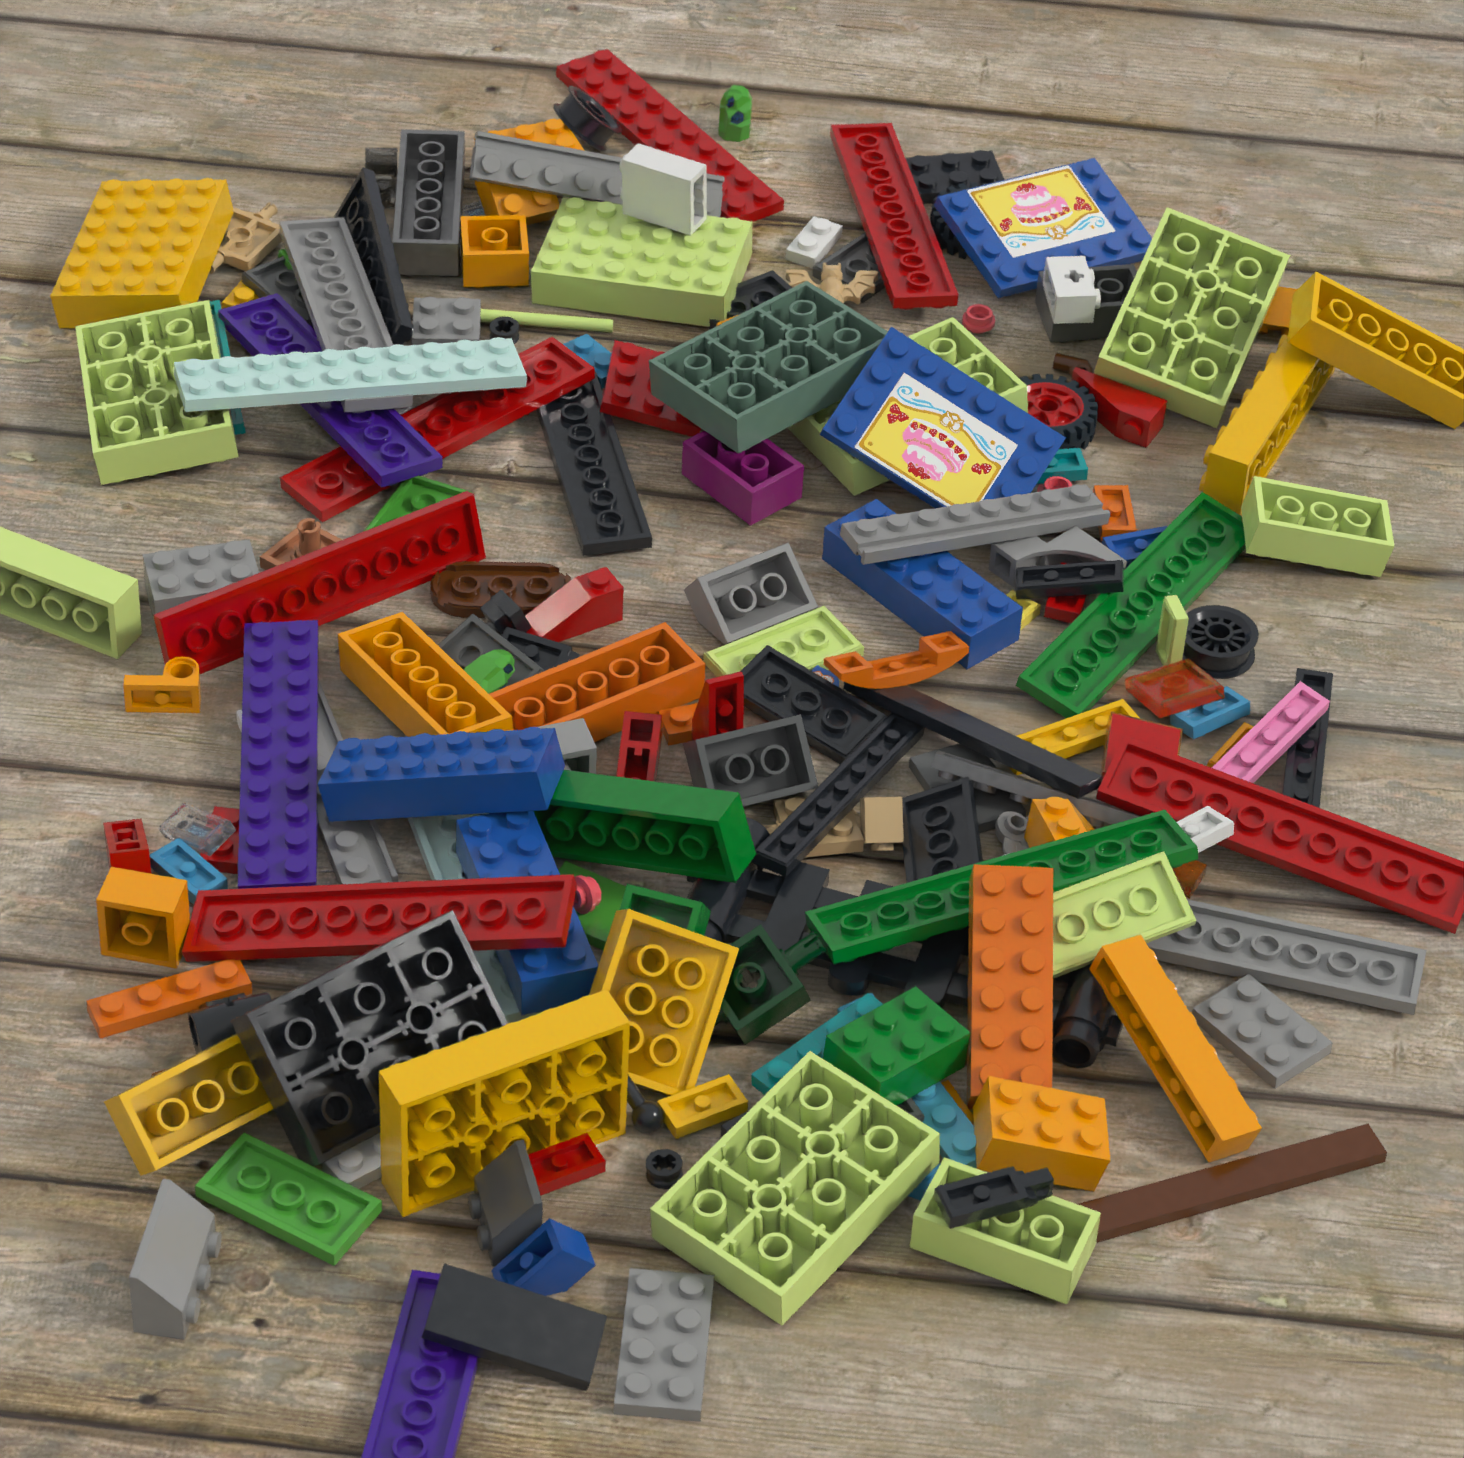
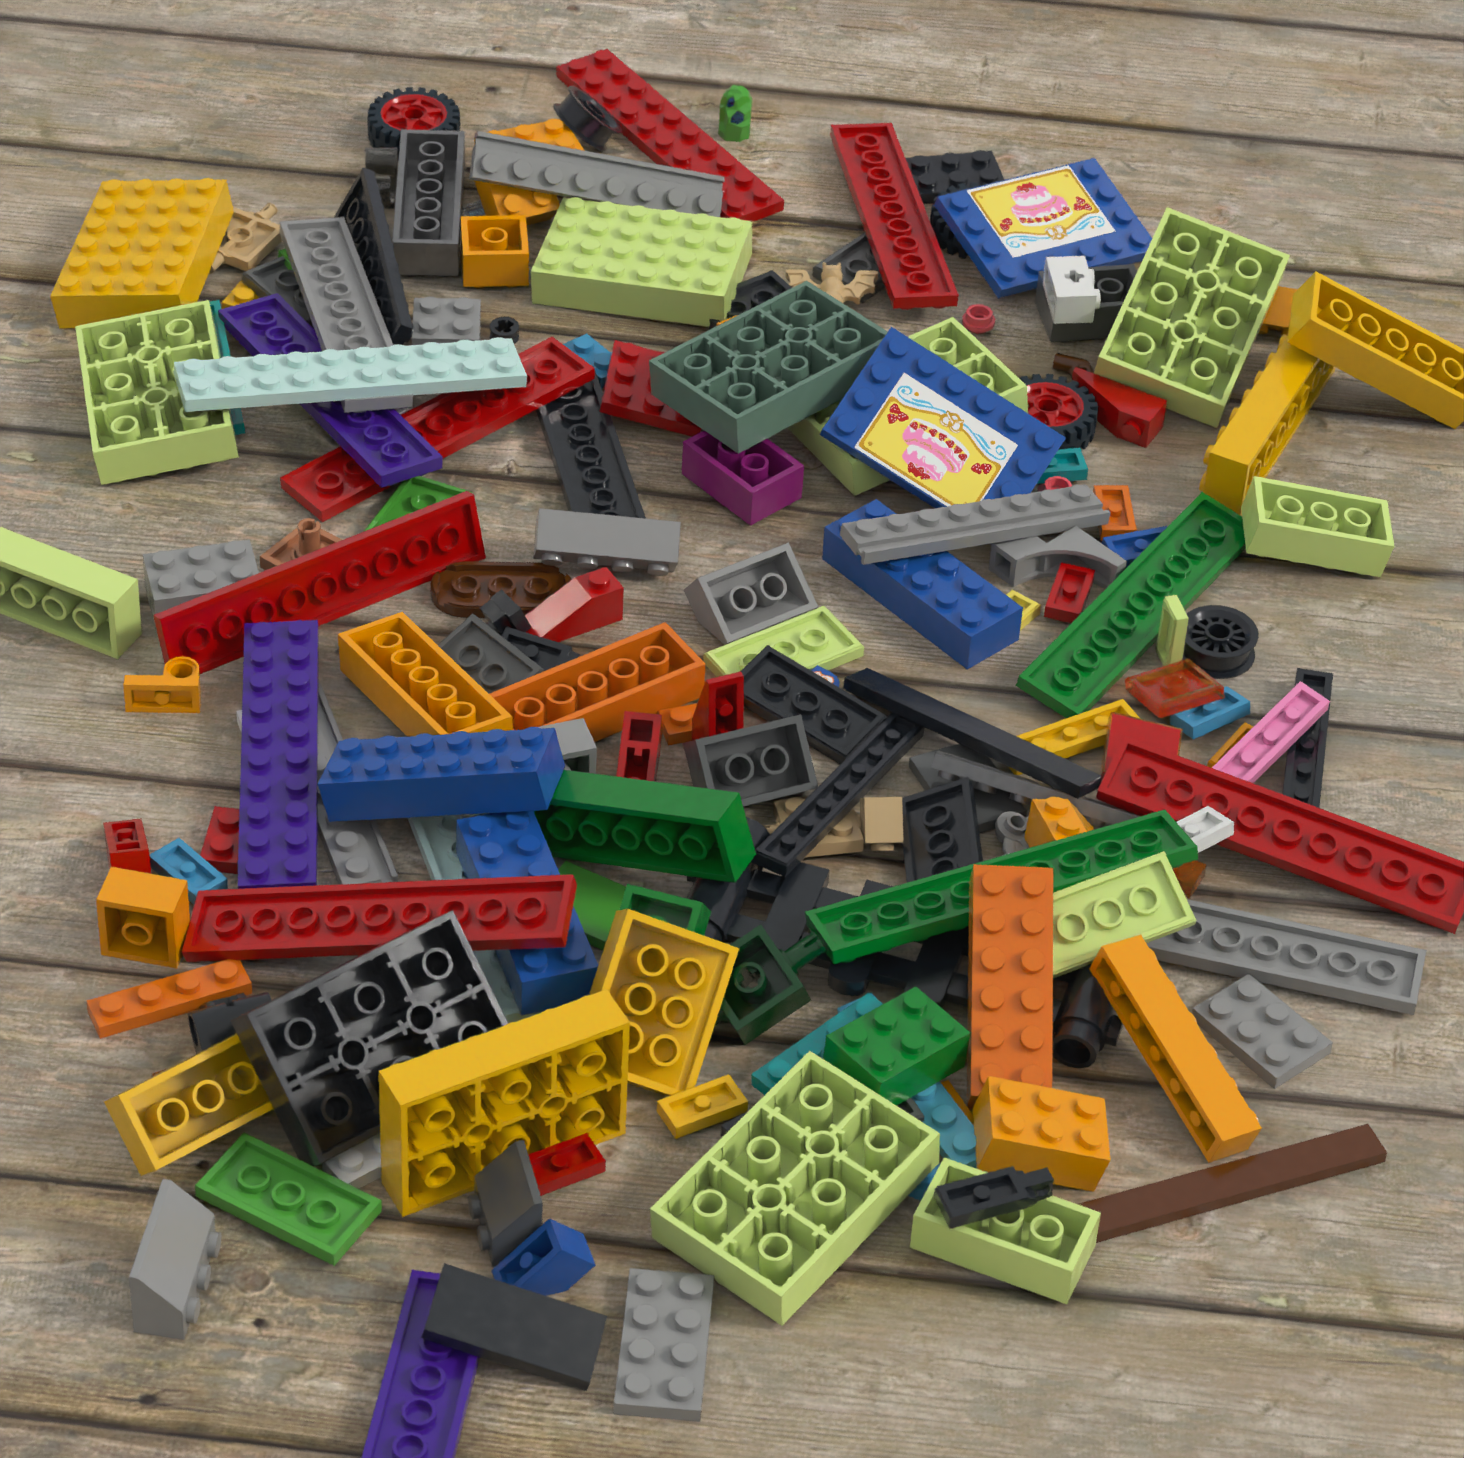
clear tile [158,802,236,856] -> none
bright green rock [464,649,515,694] -> none
yellowish green bar [481,309,613,333] -> none
coral plate [573,875,602,914] -> none
white brick [620,143,707,236] -> none
black bar [627,1075,664,1133] -> none
black bush [646,1149,683,1189] -> none
white plate [785,216,843,269] -> none
orange slope [823,631,969,689] -> none
black tile [1015,560,1124,599] -> none
none -> wheel [367,87,460,161]
none -> light grey brick [533,508,681,576]

